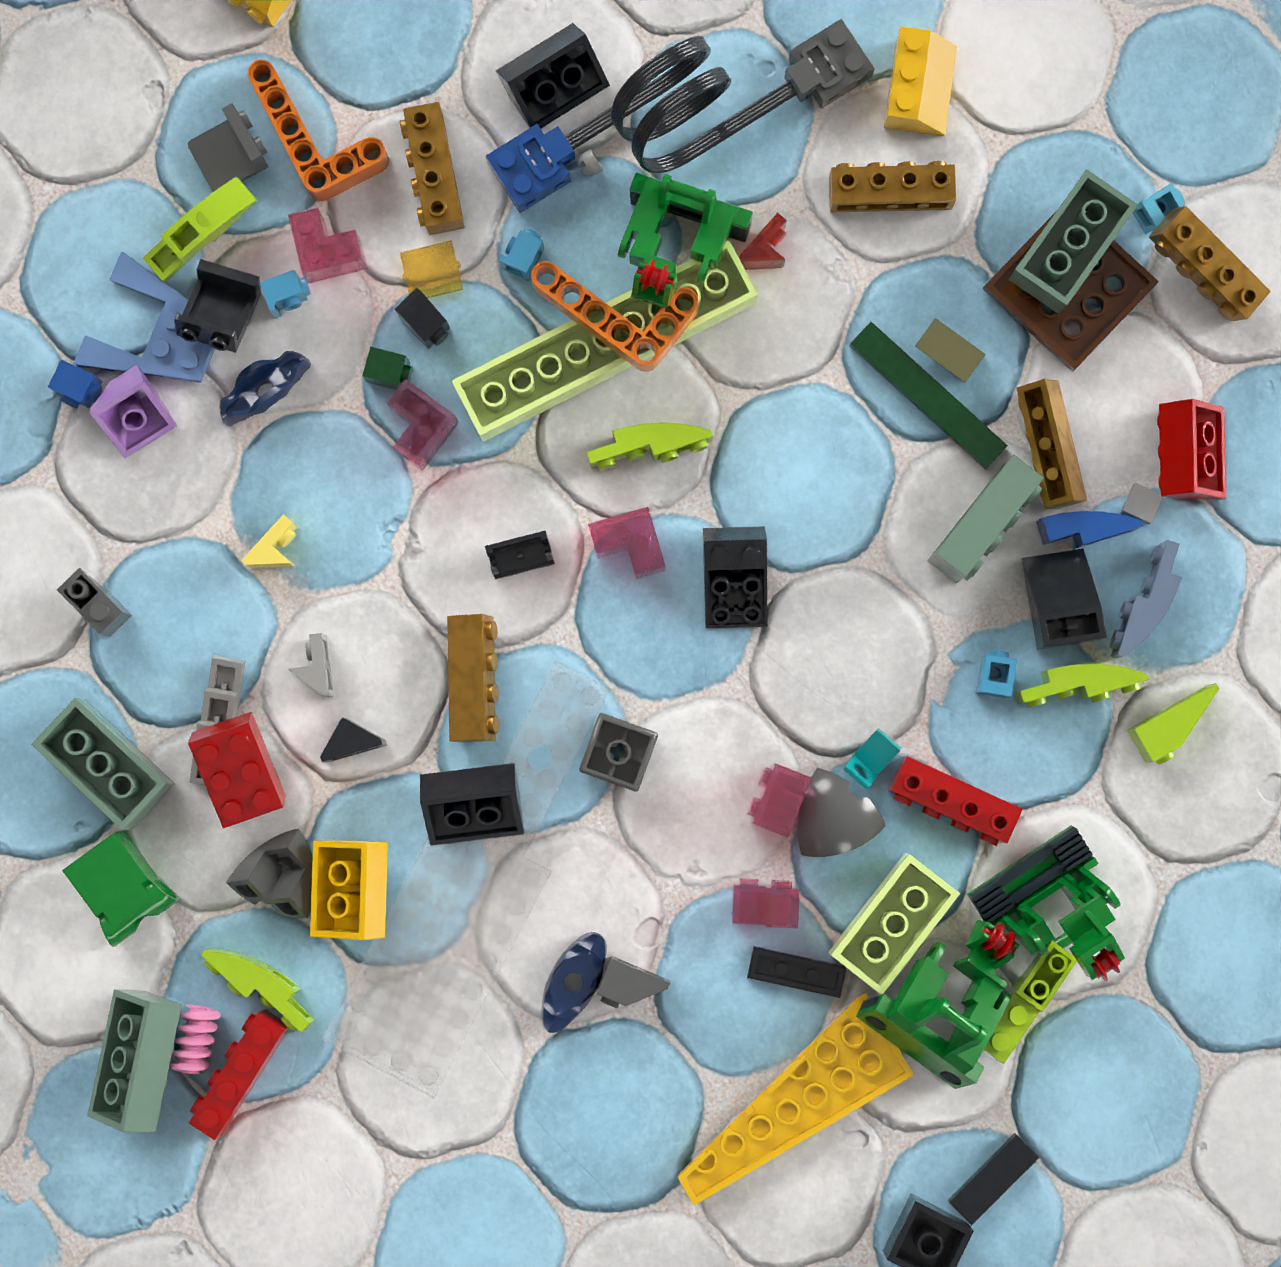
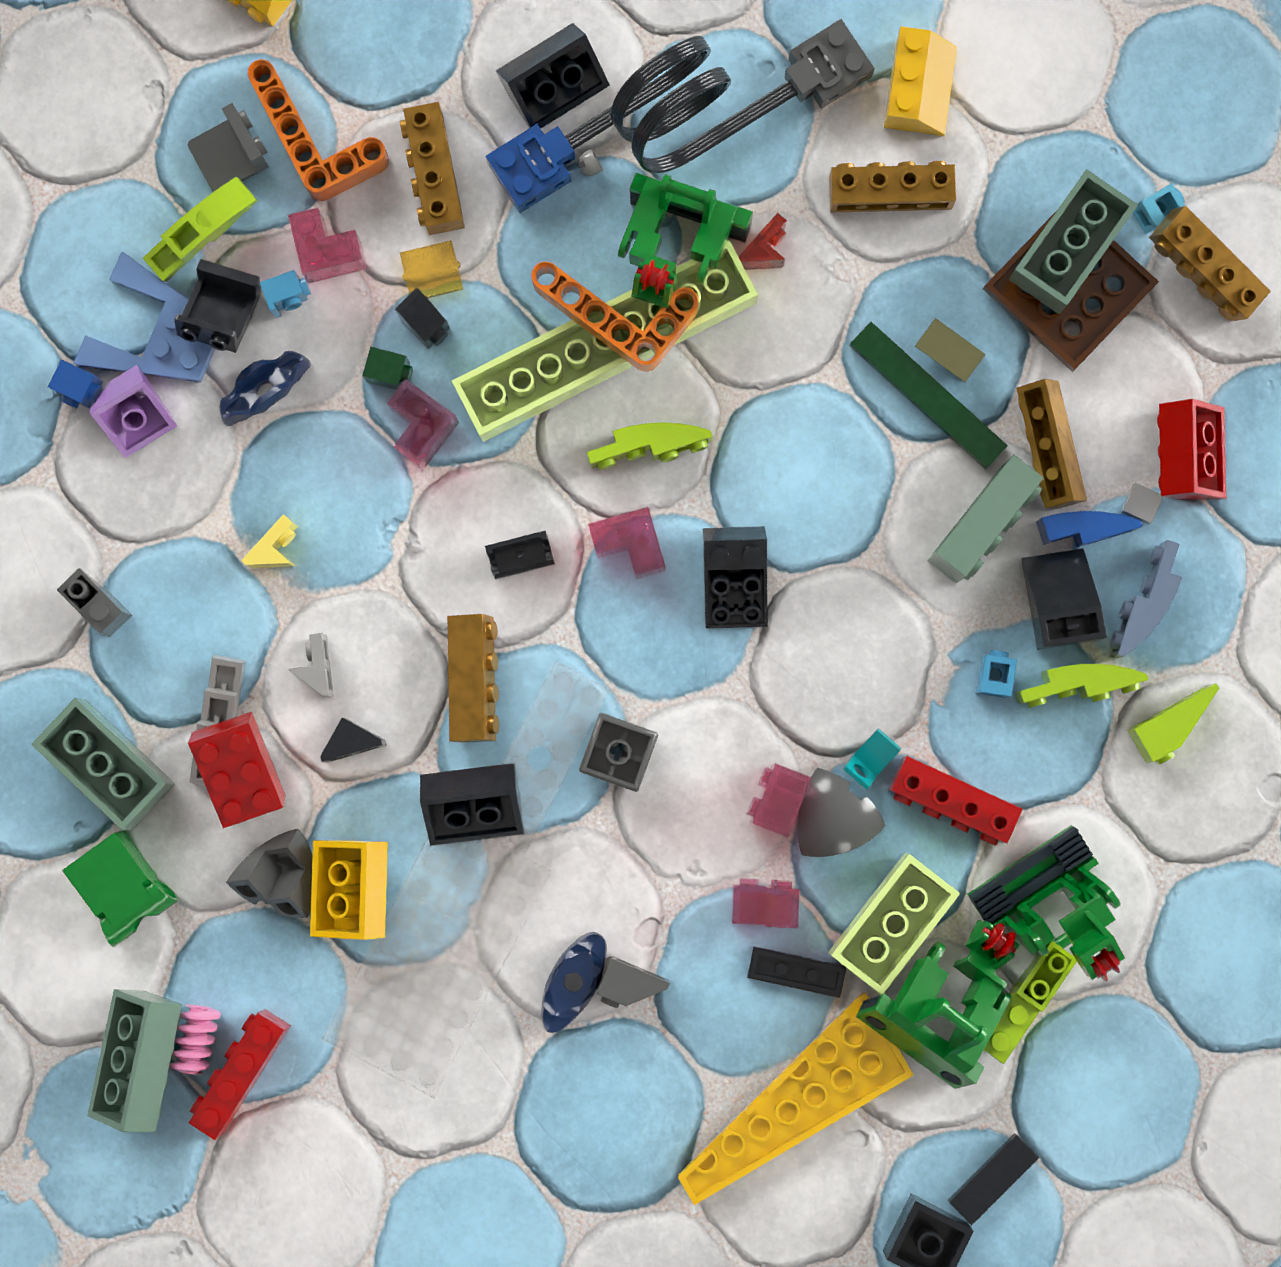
lime slope [200,947,315,1032] -> none
dark azure brick [499,228,545,281] -> none

